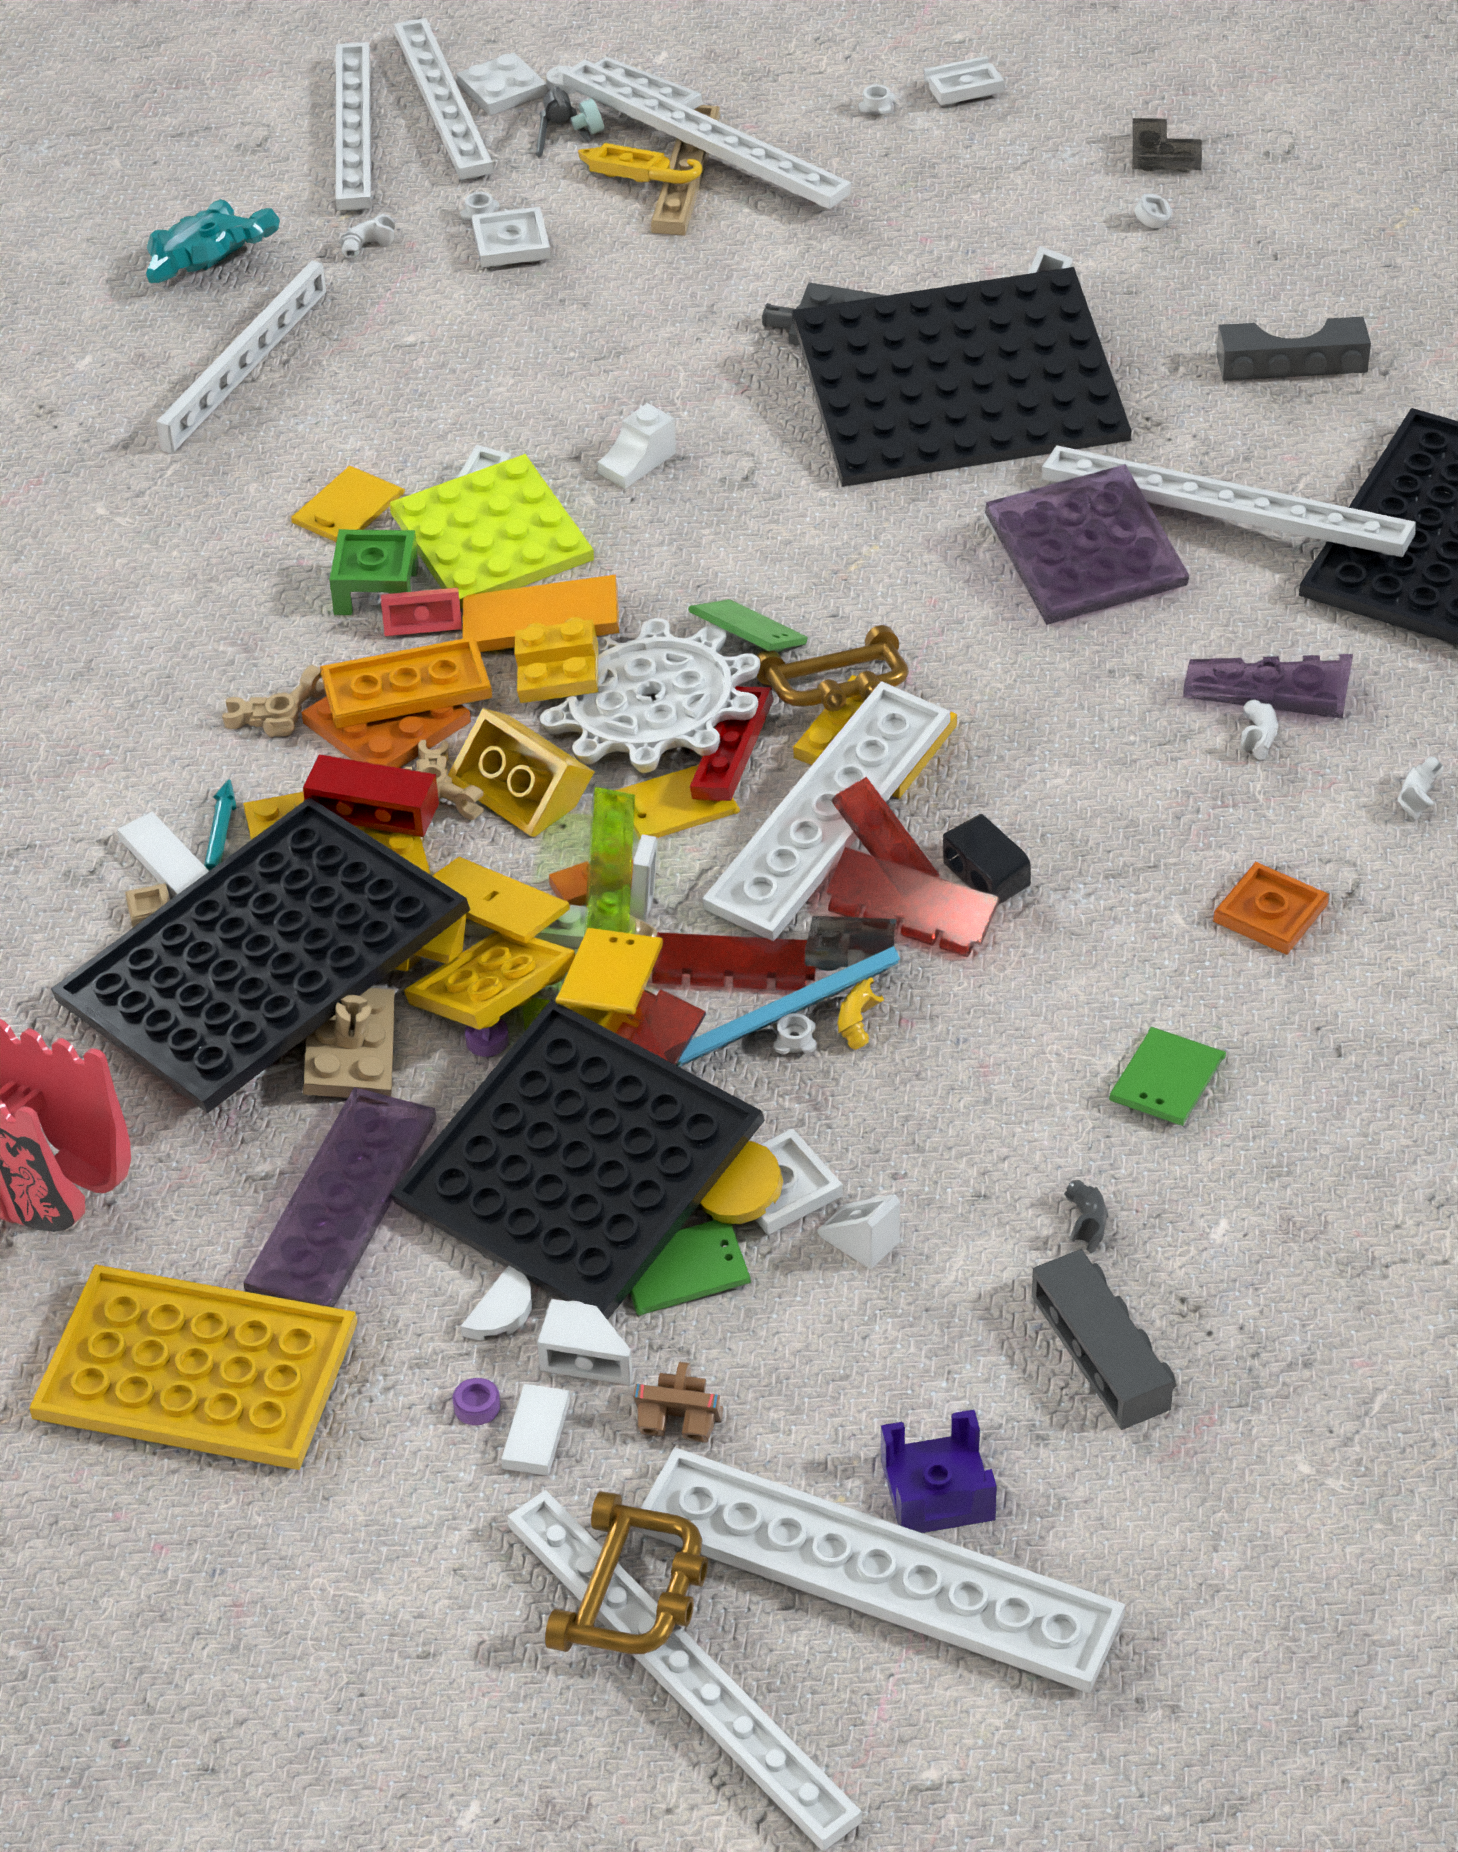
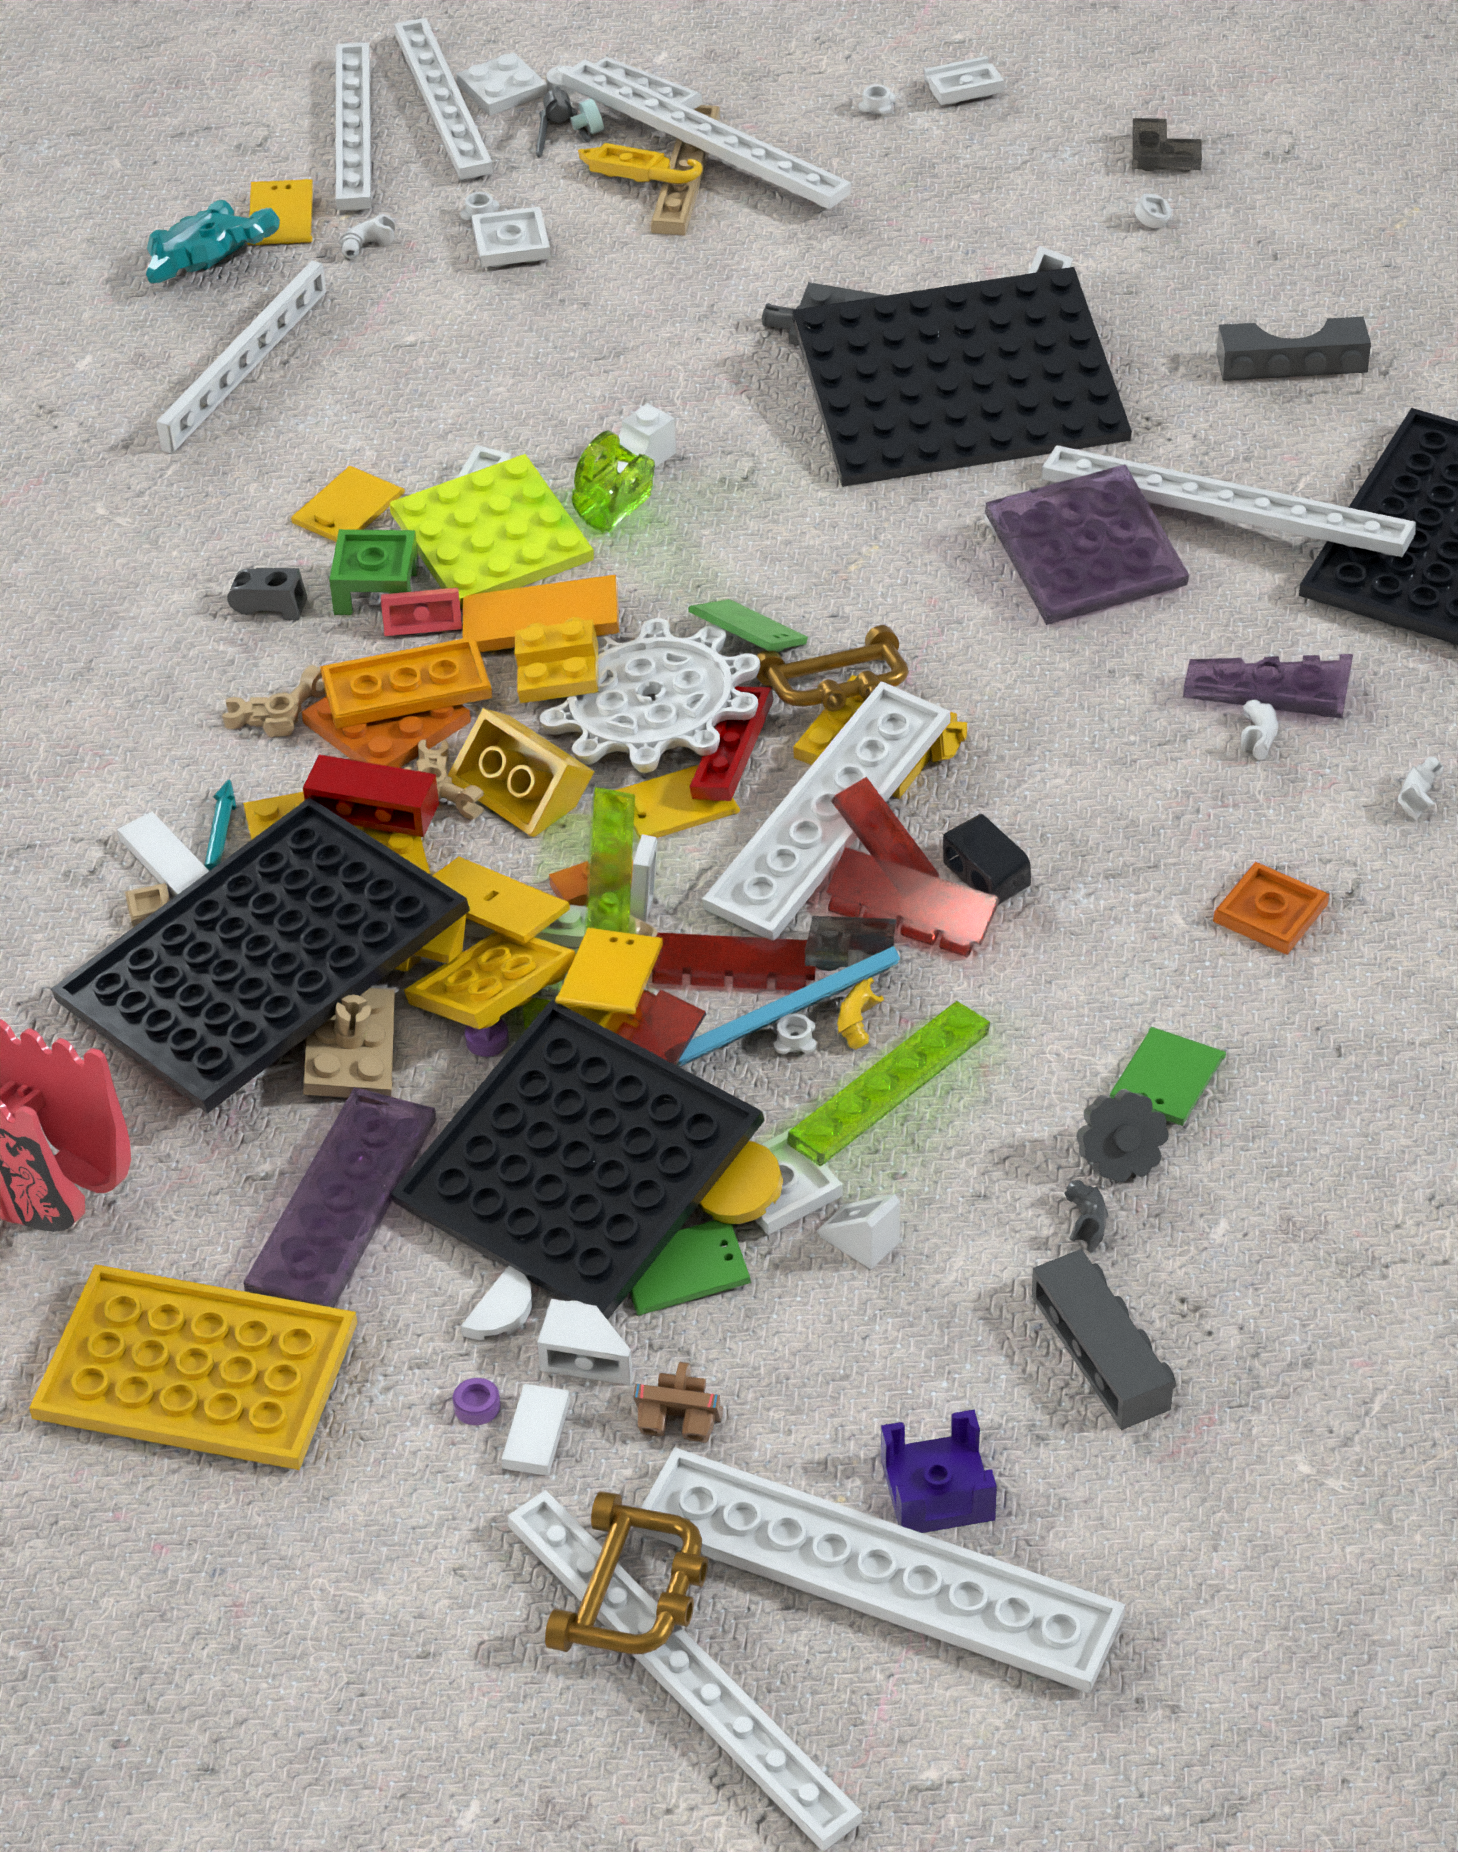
none -> dark grey leg [227,568,308,620]
none -> yellow container [247,179,313,245]
none -> clear neon green piece [571,430,655,533]
none -> clear neon green plate [787,1001,990,1167]
none -> yellow tile [931,721,967,762]
none -> dark grey plant [1076,1089,1169,1182]

